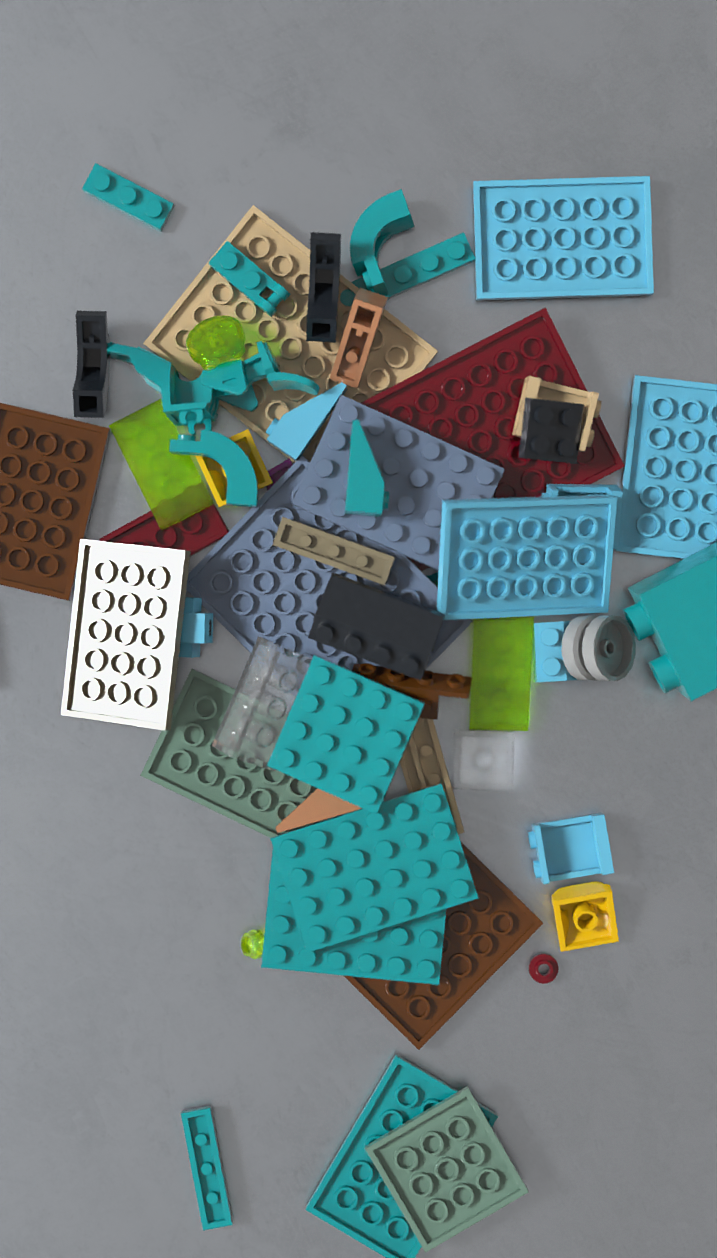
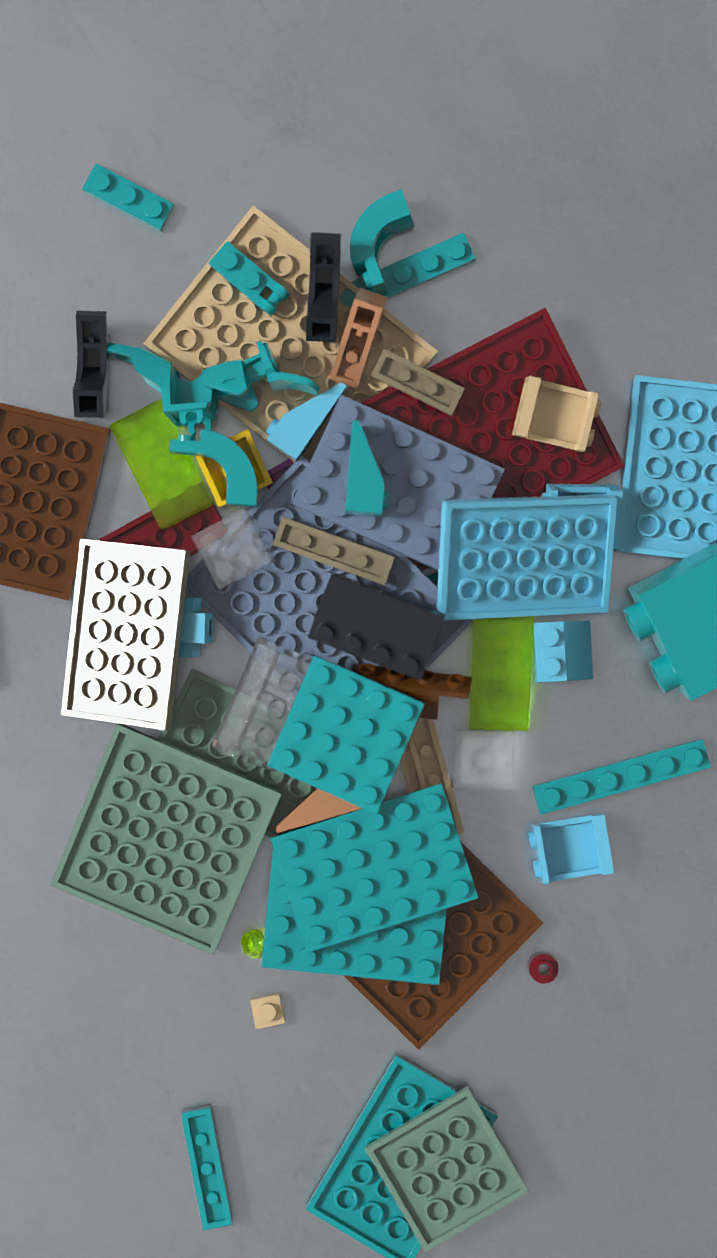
clear neon green tile [186,315,246,370] -> none
medium azure plate [473,176,654,301] -> none
black plate [518,398,584,464] -> none
yellow slope [551,881,619,952] -> none
light grey wheel [561,616,636,681] -> none
none -> sand green plate [50,723,282,955]
none -> clear brick [191,508,276,589]
none -> tan plate [250,993,285,1029]
none -> dark tan plate [371,348,465,416]
none -> teal plate [532,739,711,815]

